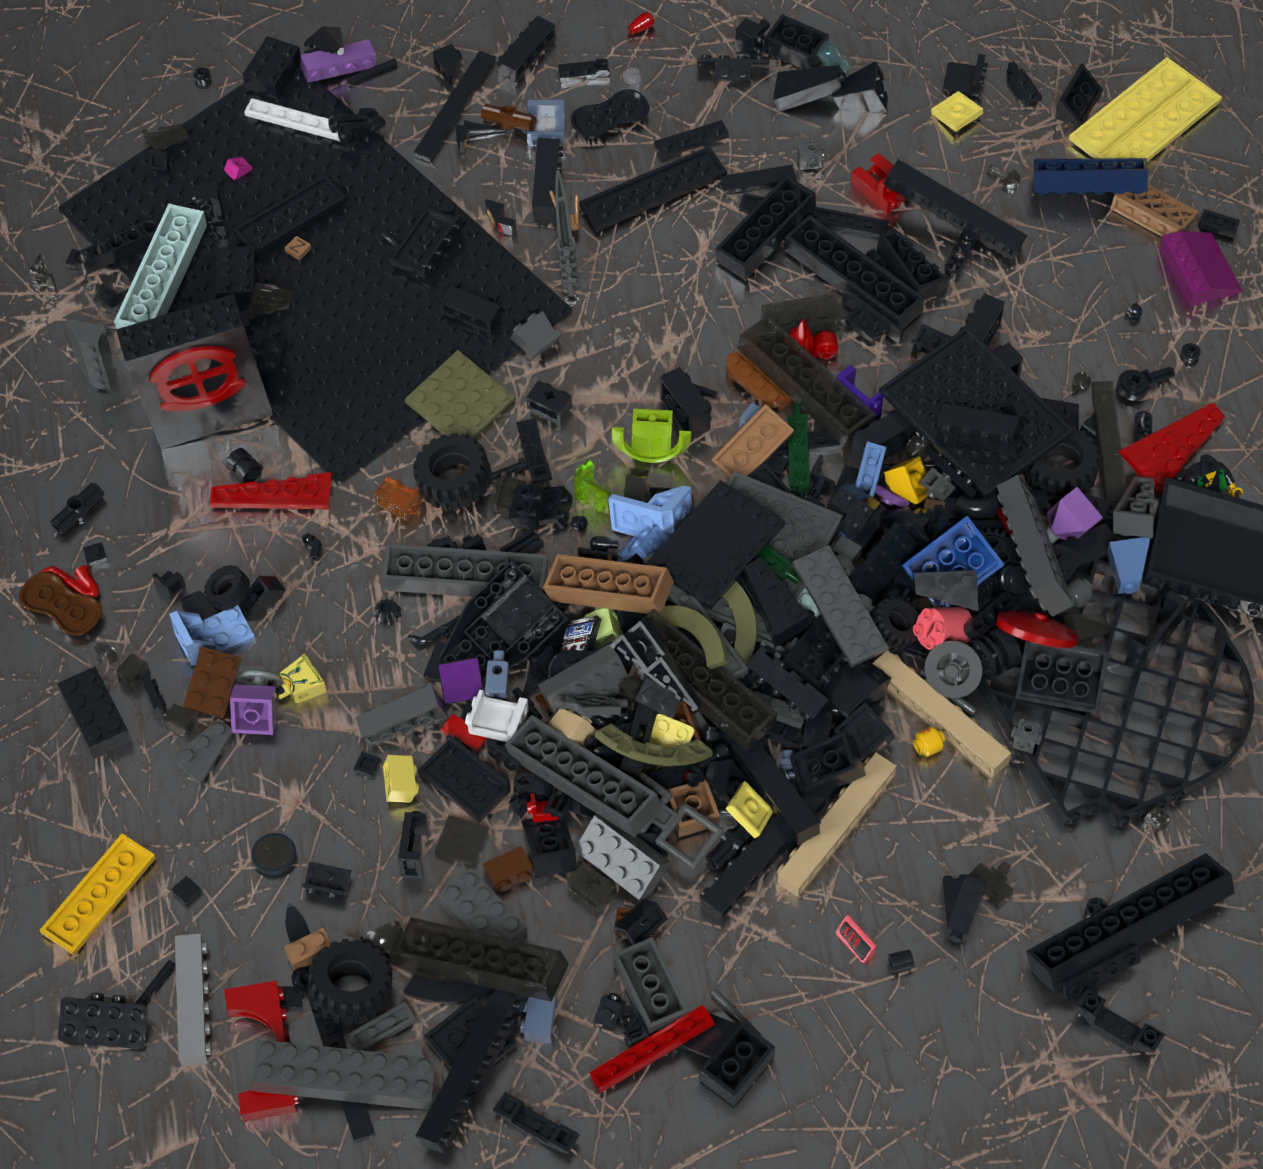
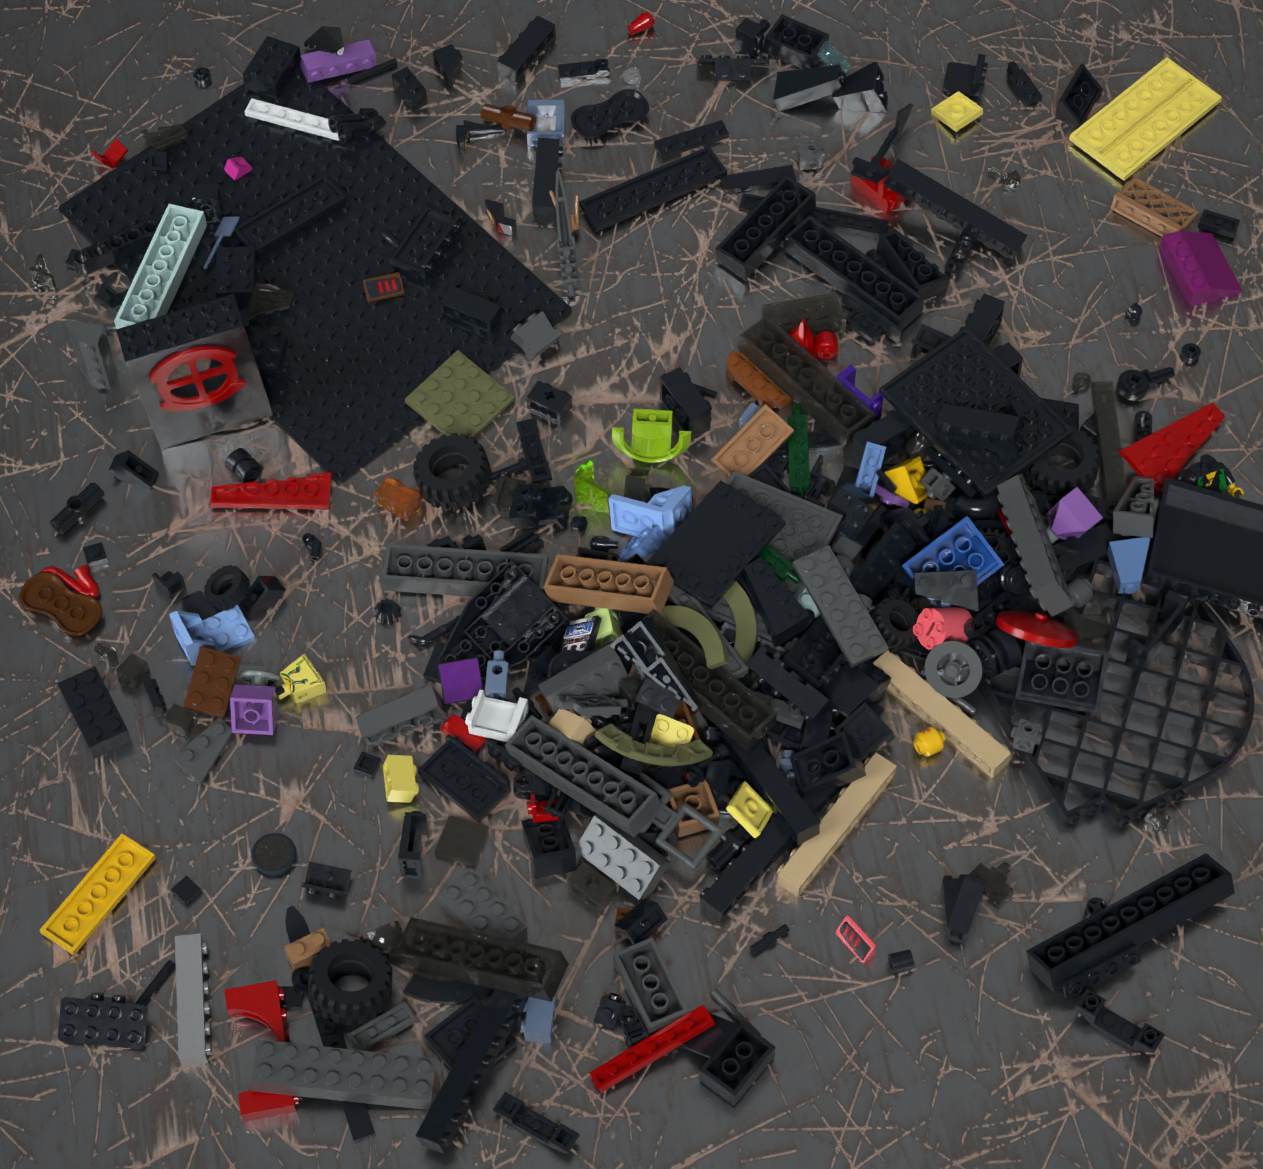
medium nougat tile [285,236,311,260] -> none
black tile [413,51,496,162] -> none
reddish brown brick [483,846,533,893] -> none
black plate [509,794,531,820] -> none
dark blue brick [1034,158,1148,195] -> none
none -> red bracket [91,139,128,169]
none -> black slope [108,450,158,488]
none -> sand blue piece [204,216,240,269]
none -> slope [363,272,405,303]
none -> black brick [392,67,428,112]
none -> black bar [749,924,790,954]
none -> black piece [851,103,913,185]
none -> black pin [876,469,897,492]

